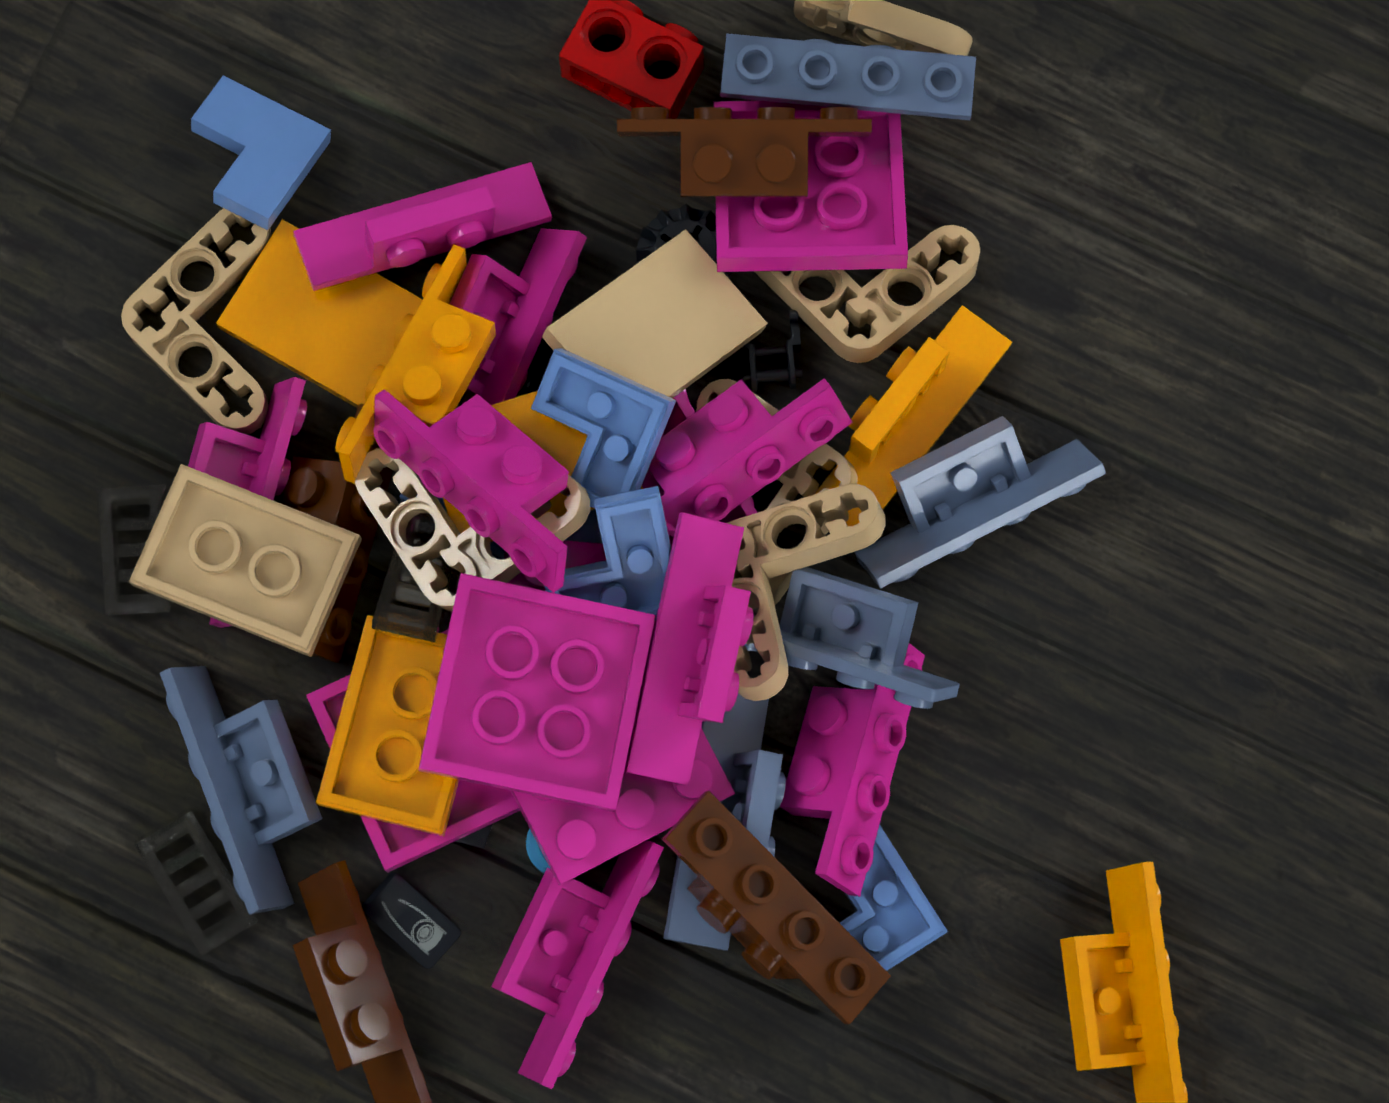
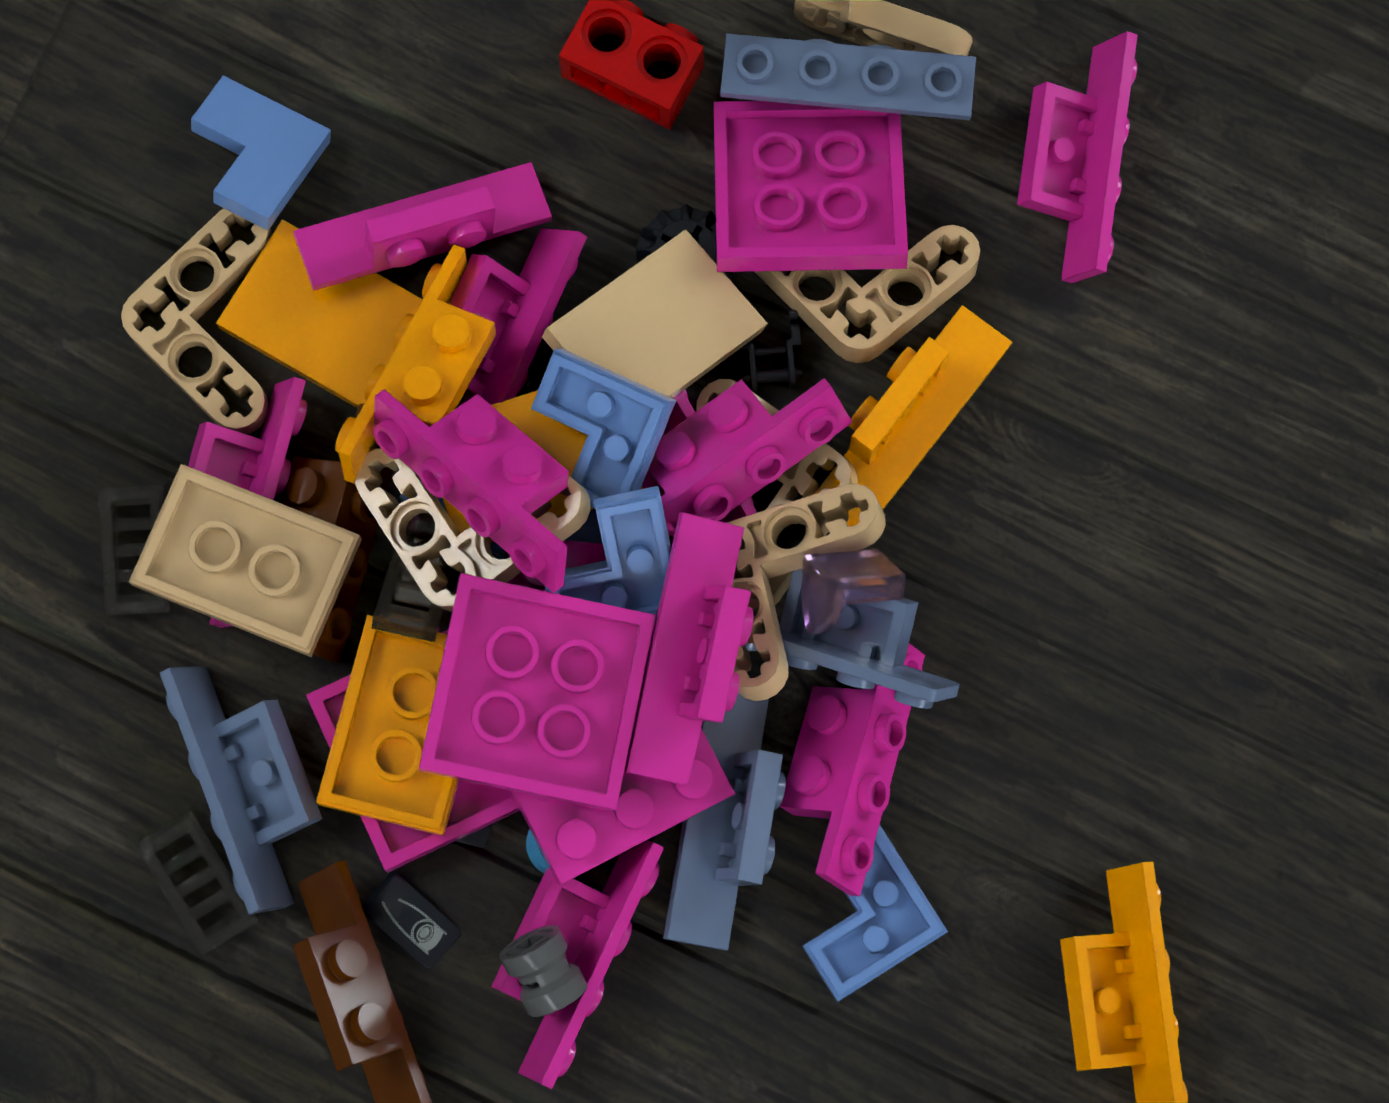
reddish brown bracket [617,107,872,197] -> none
reddish brown bracket [662,791,891,1025] -> none
sand blue bracket [855,416,1106,589] -> none
none -> dark grey wheel [500,925,587,1017]
none -> clear purple tile [802,549,906,635]
none -> dark pink bracket [1017,31,1138,284]

